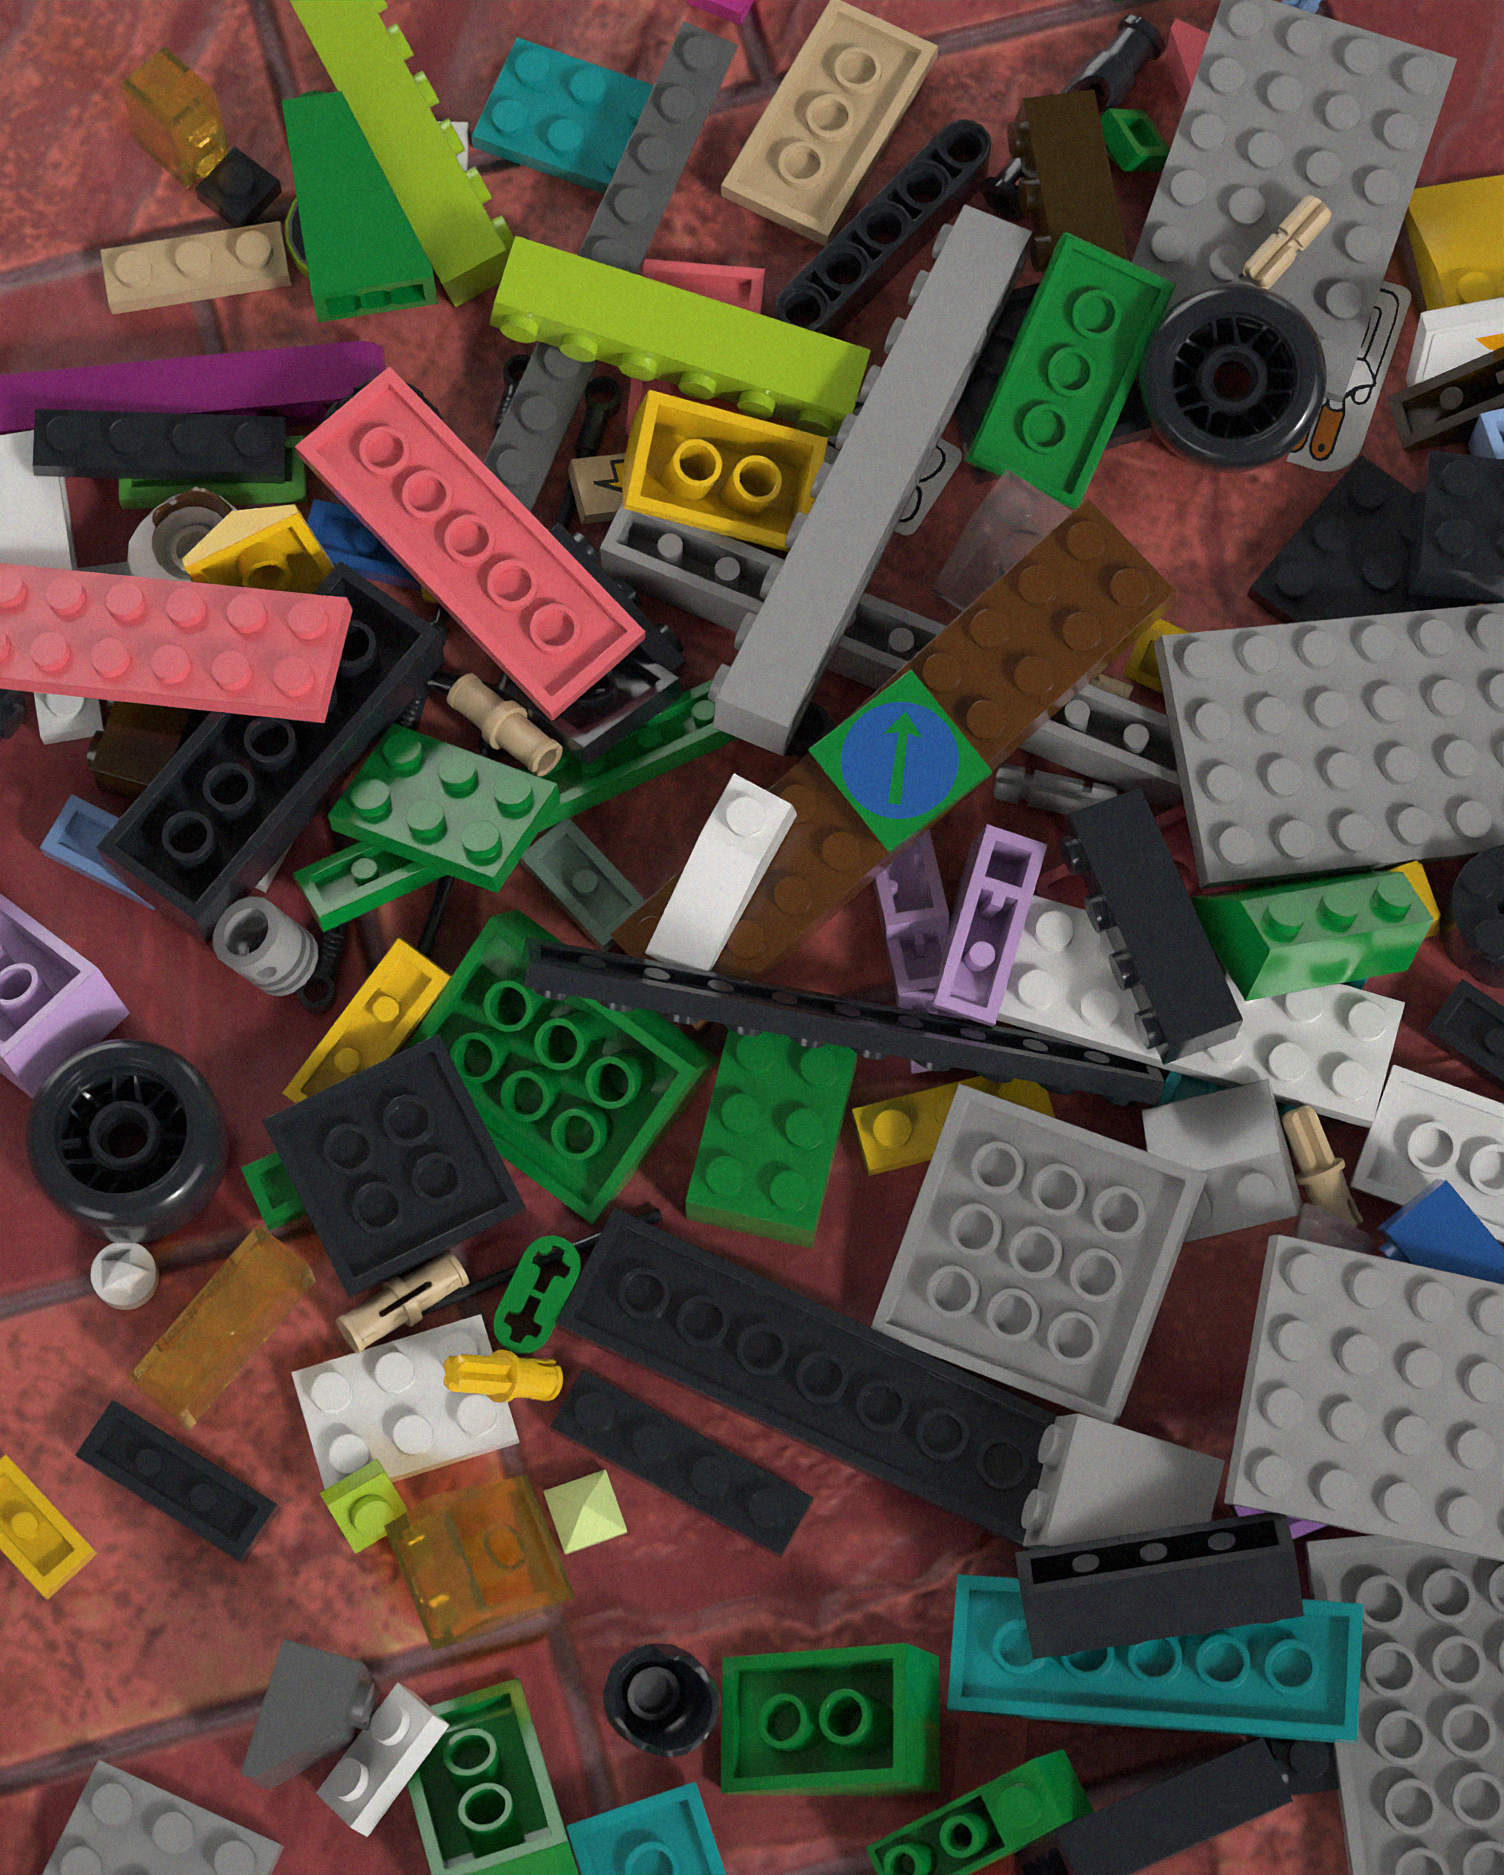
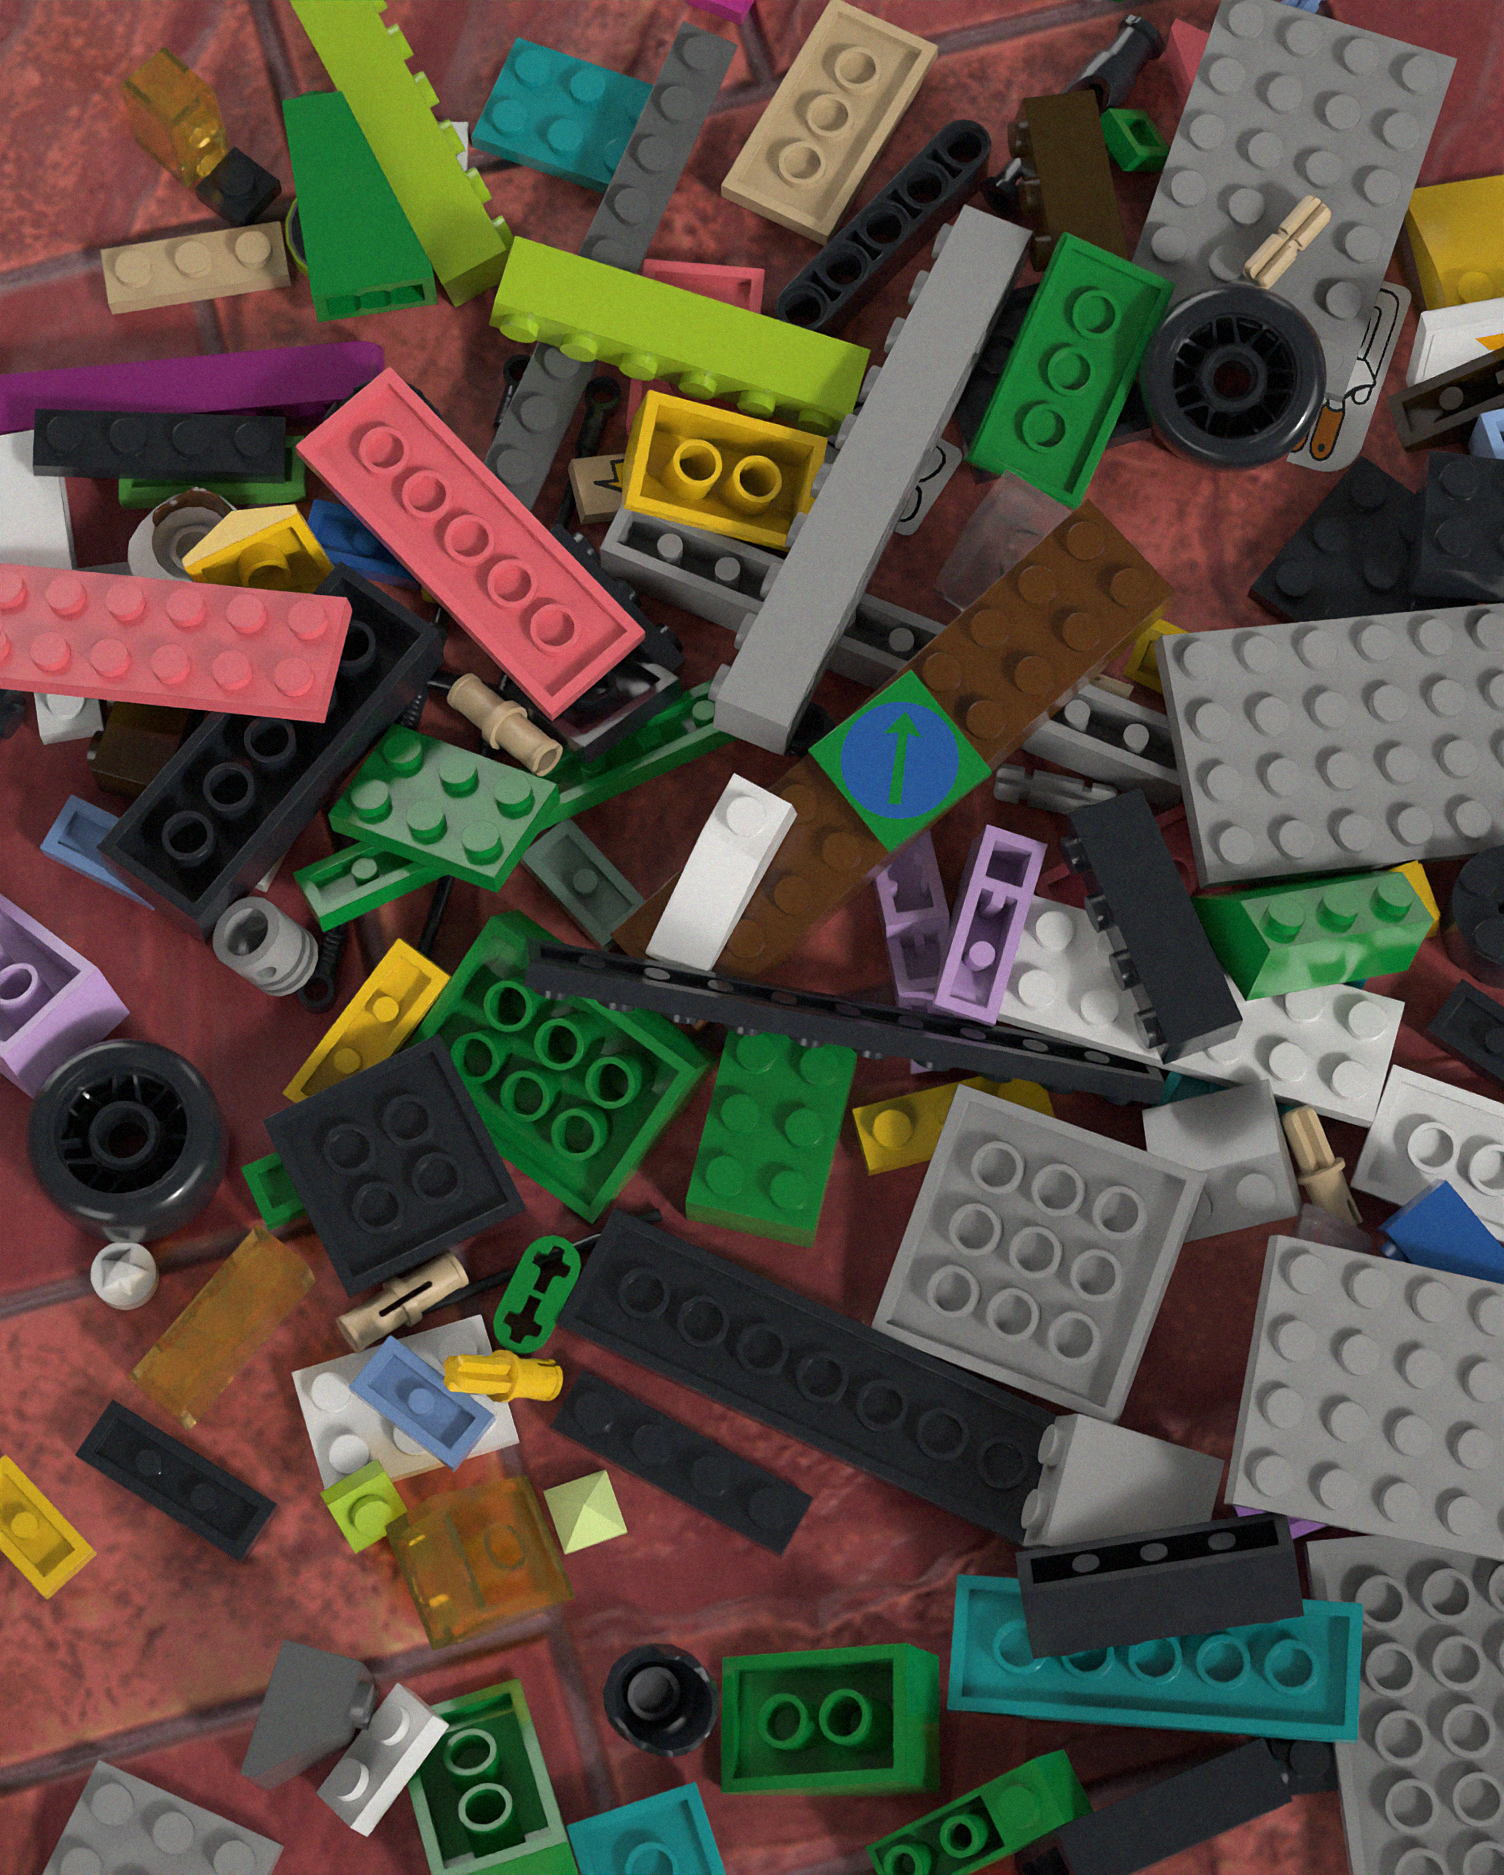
none -> medium blue plate [349,1335,496,1472]

